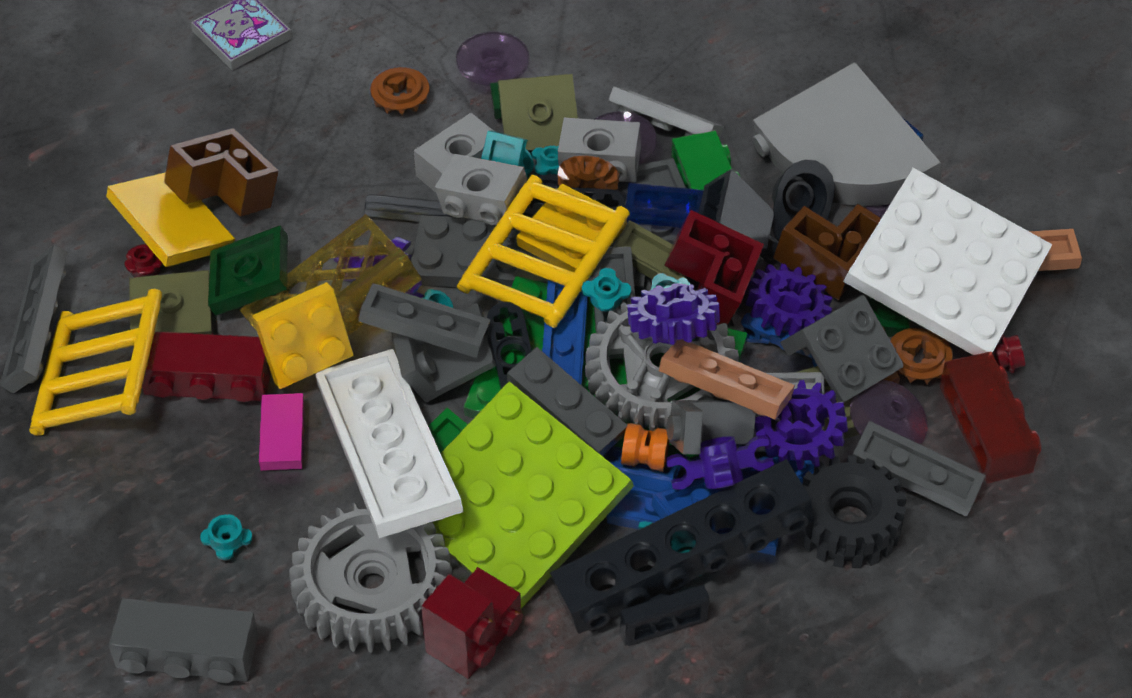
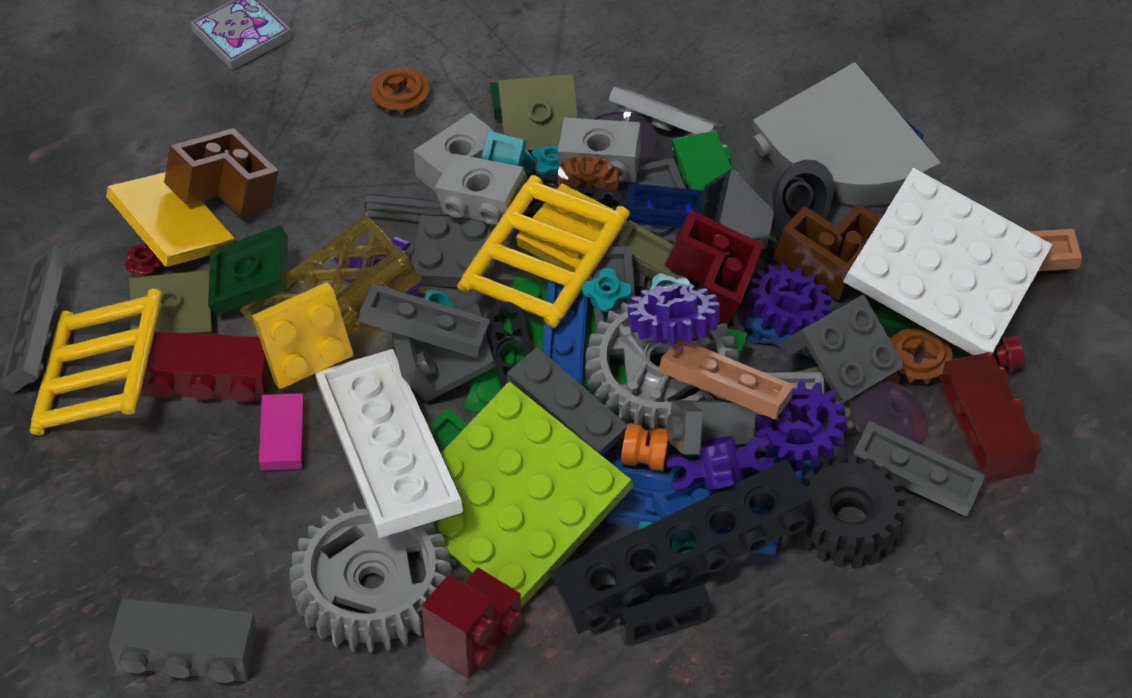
teal plate [200,514,253,560] -> none
clear purple dish [456,32,529,86] -> none

